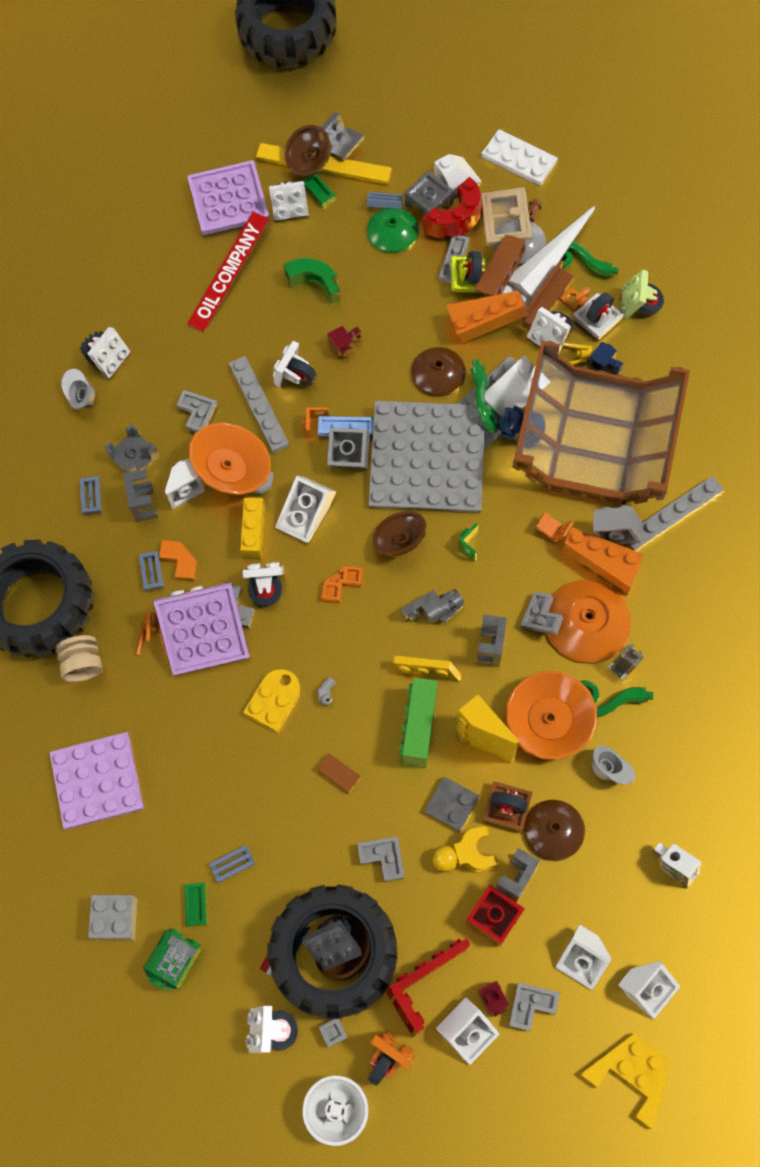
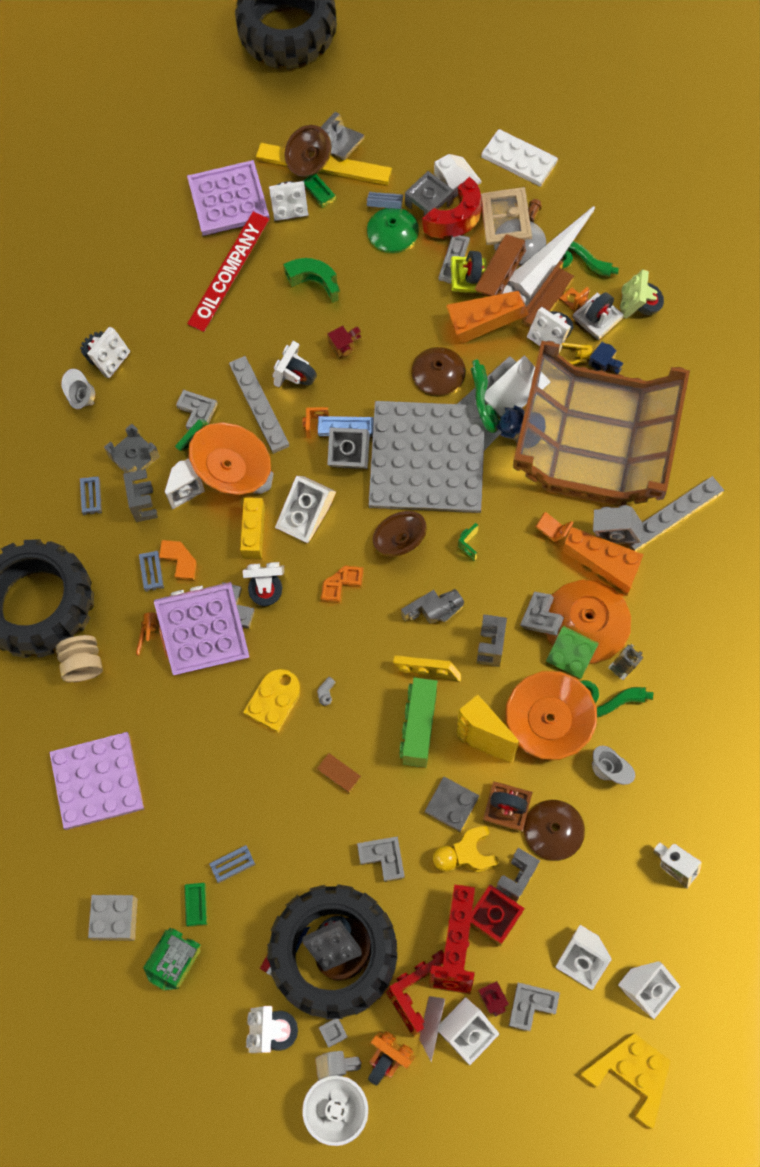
none -> green tile [175,419,209,451]
none -> light grey beam [316,1051,361,1081]
none -> white sticker [419,996,445,1061]
none -> red bracket [429,884,475,995]
none -> bright green plate [546,626,599,679]

